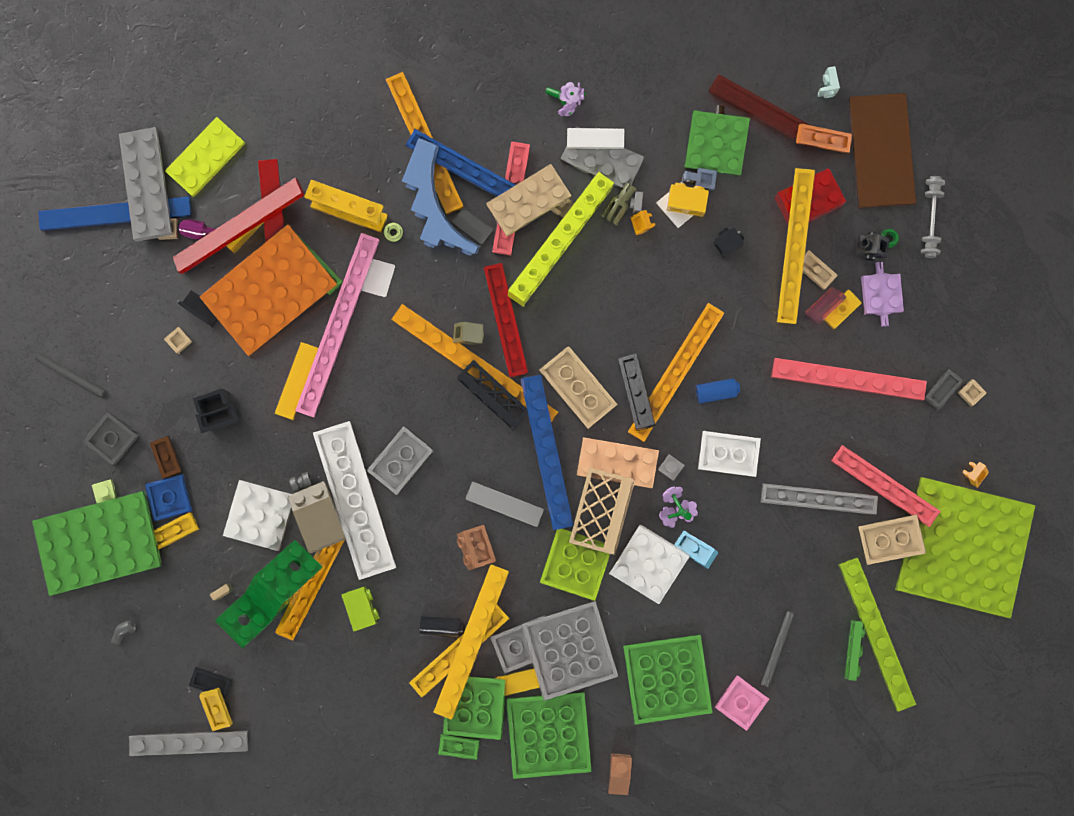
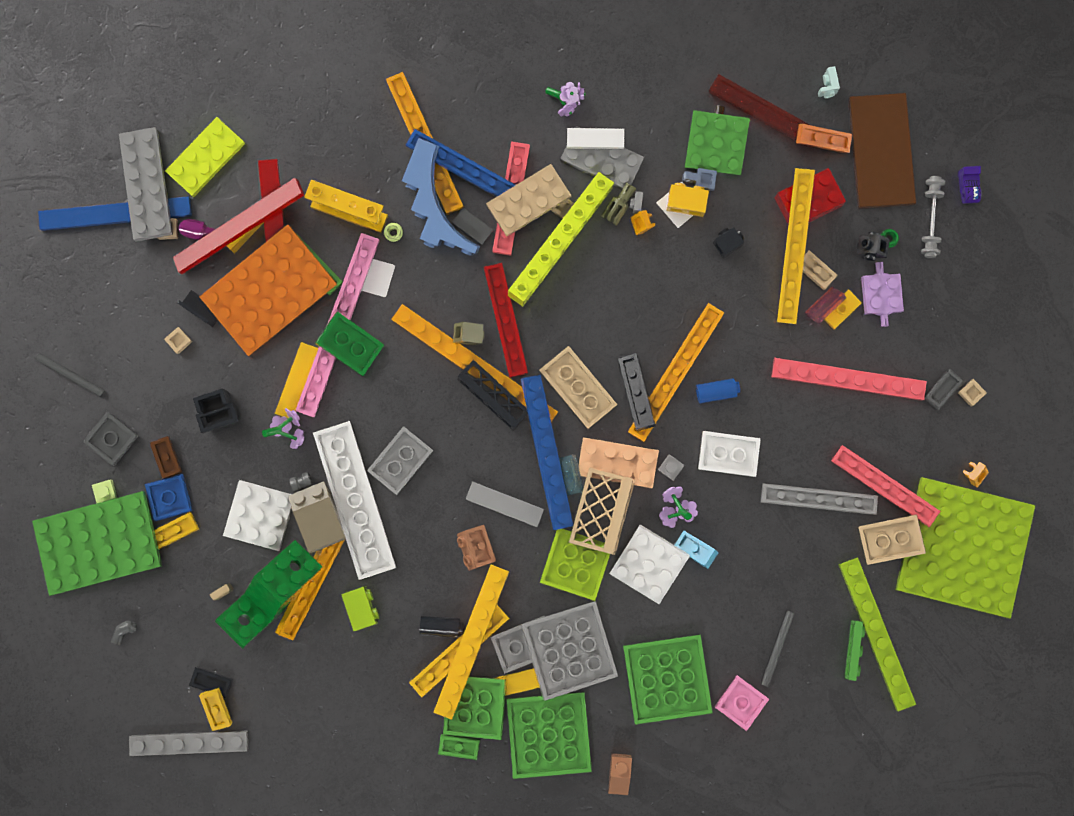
none -> lavender plant [262,408,304,449]
none -> green plate [315,312,384,376]
none -> clear light blue plate [559,454,583,496]
none -> dark purple leg [958,166,981,204]

